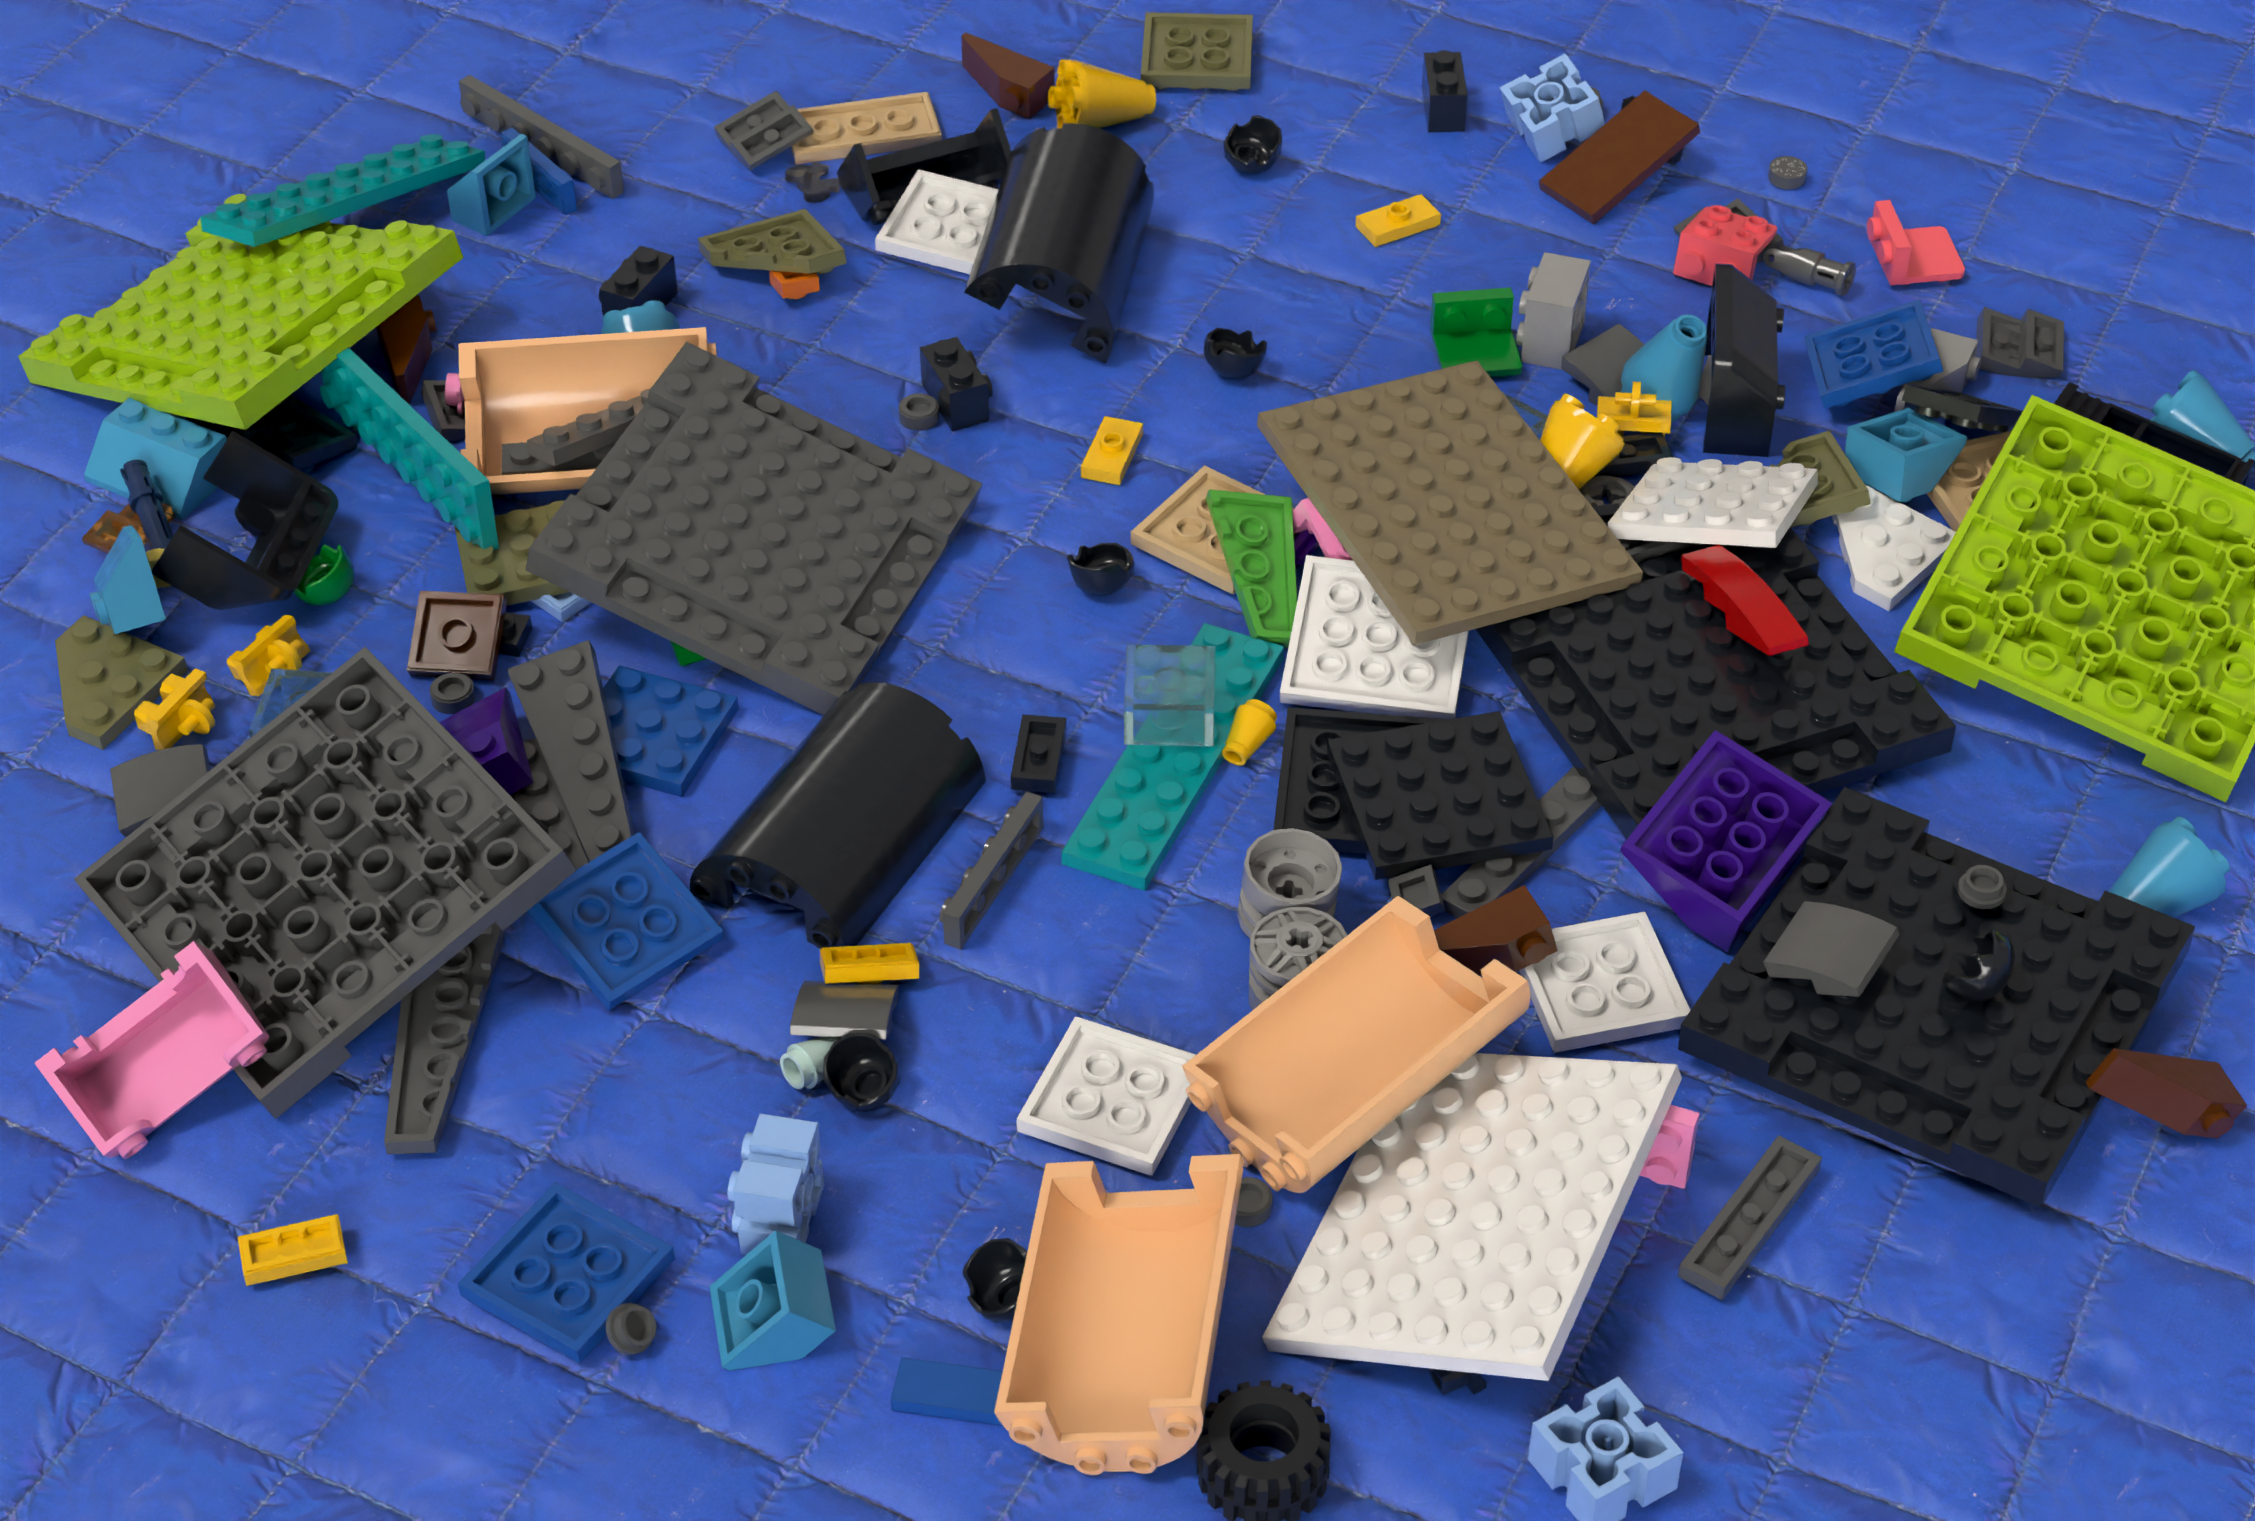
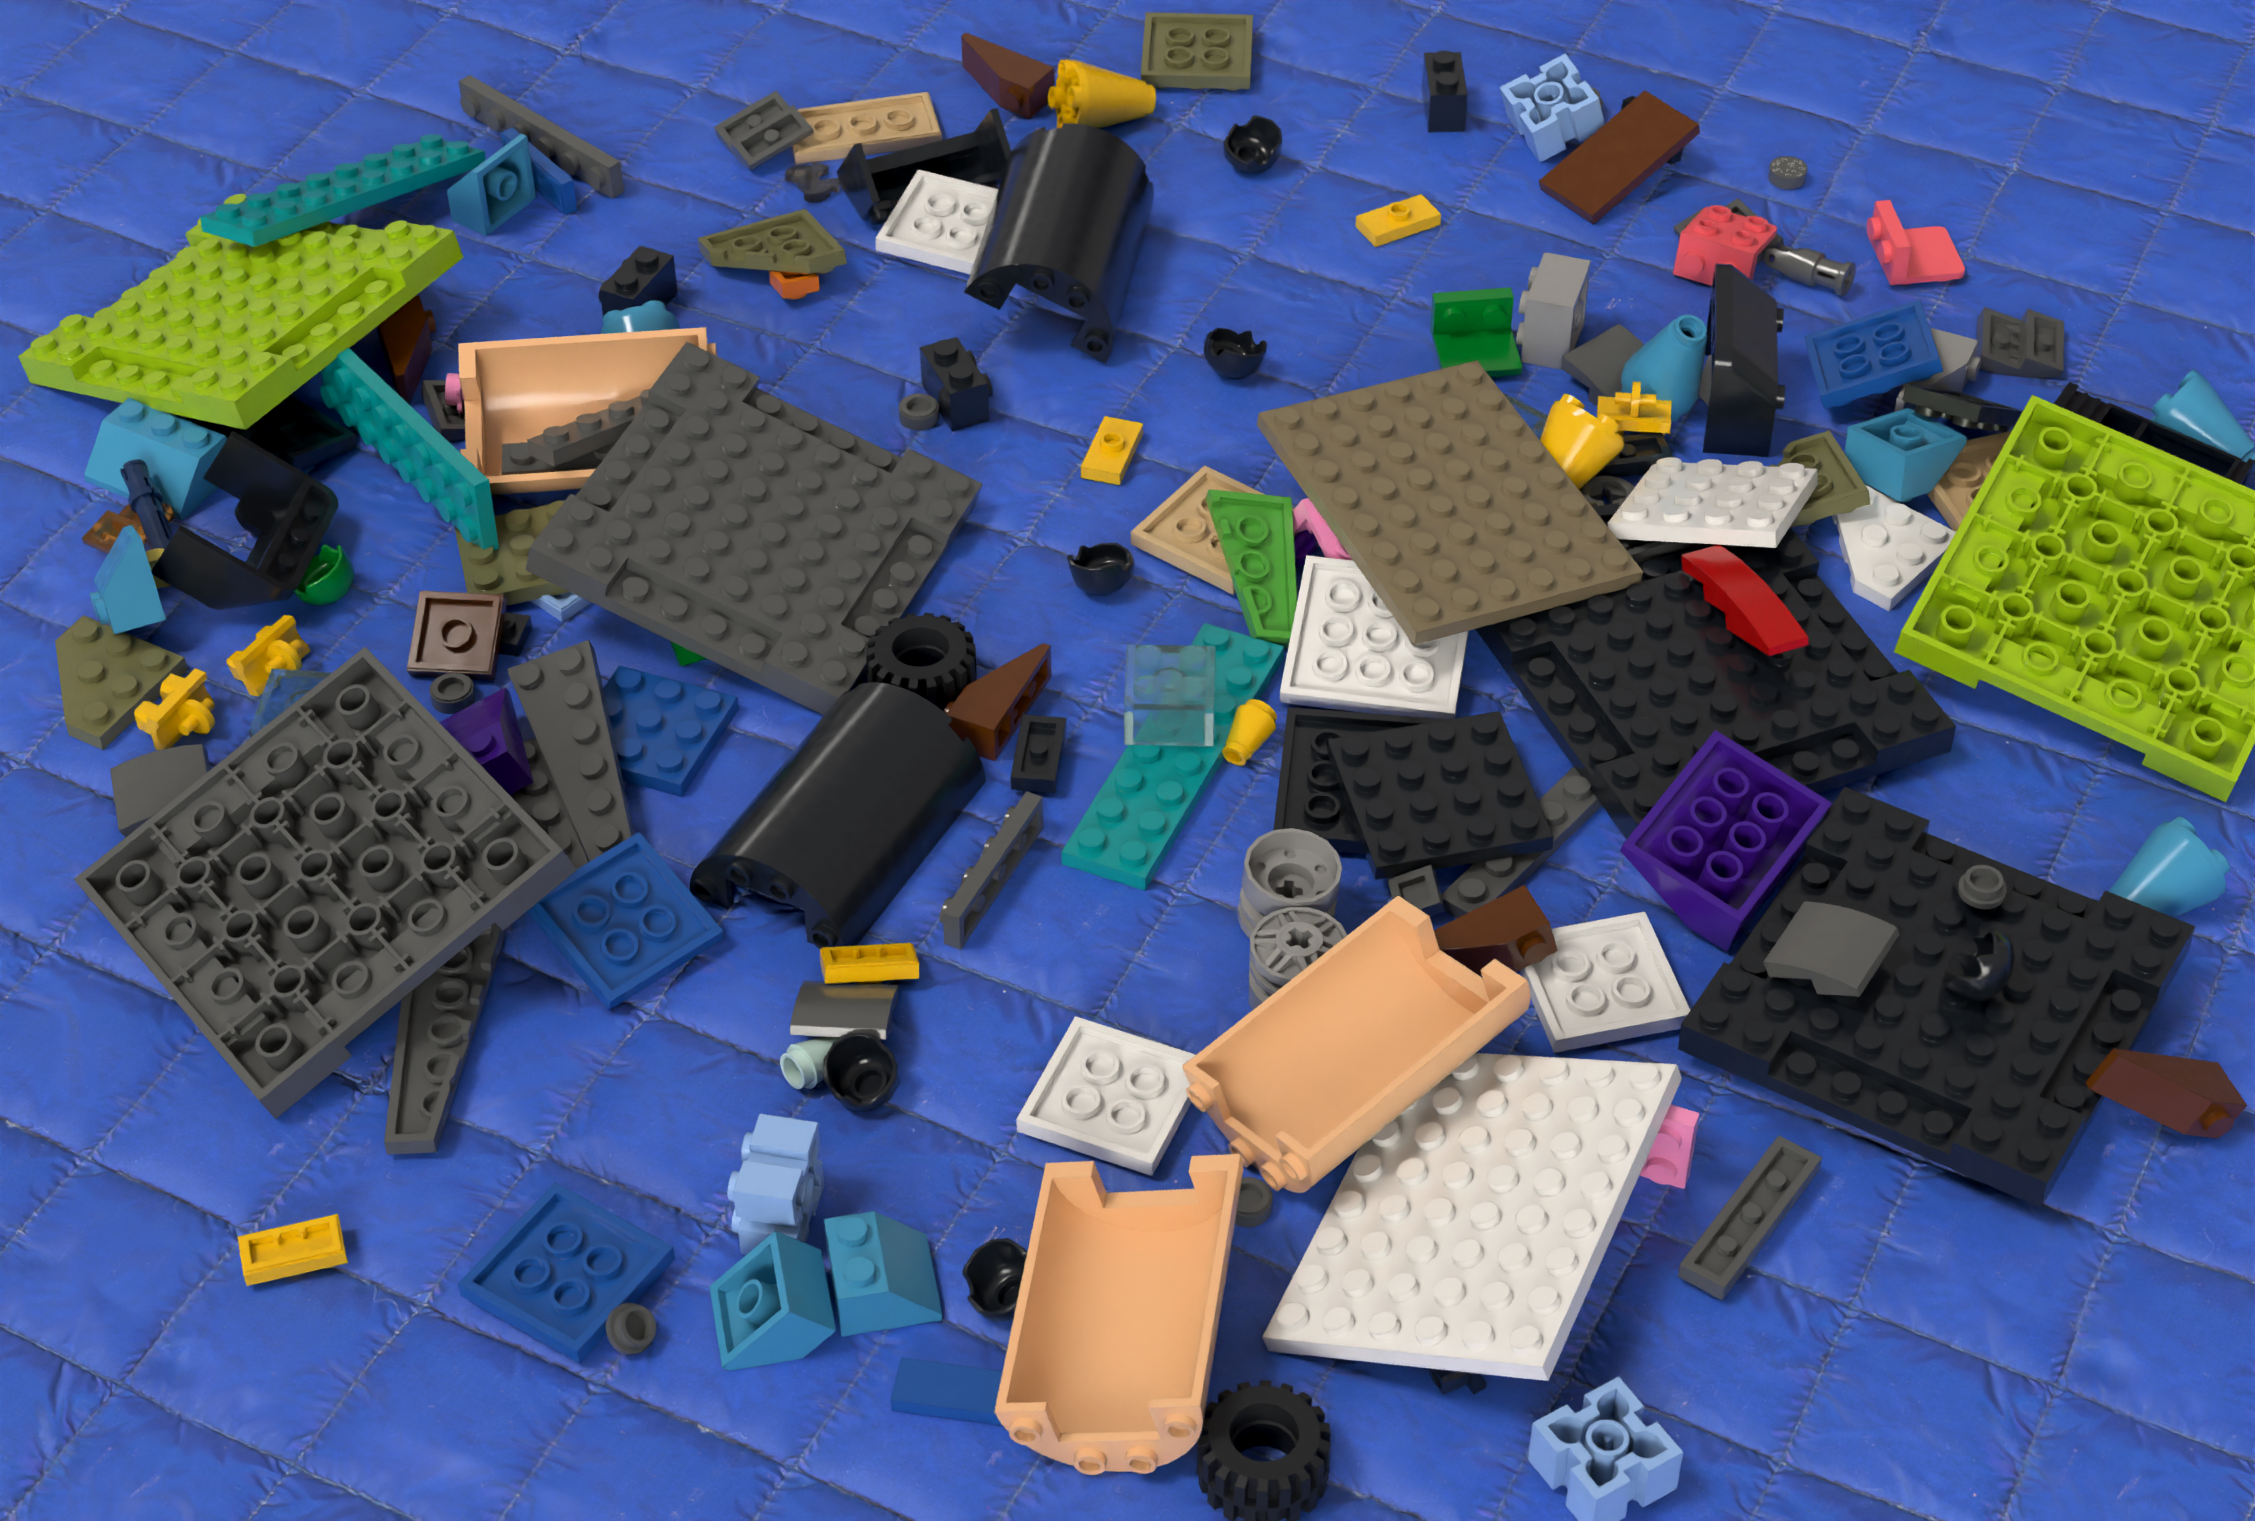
bright pink windscreen [34,941,269,1159] -> none
none -> dark azure slope [824,1211,942,1337]
none -> black tyre [866,613,977,711]
none -> reddish brown slope [944,643,1051,761]

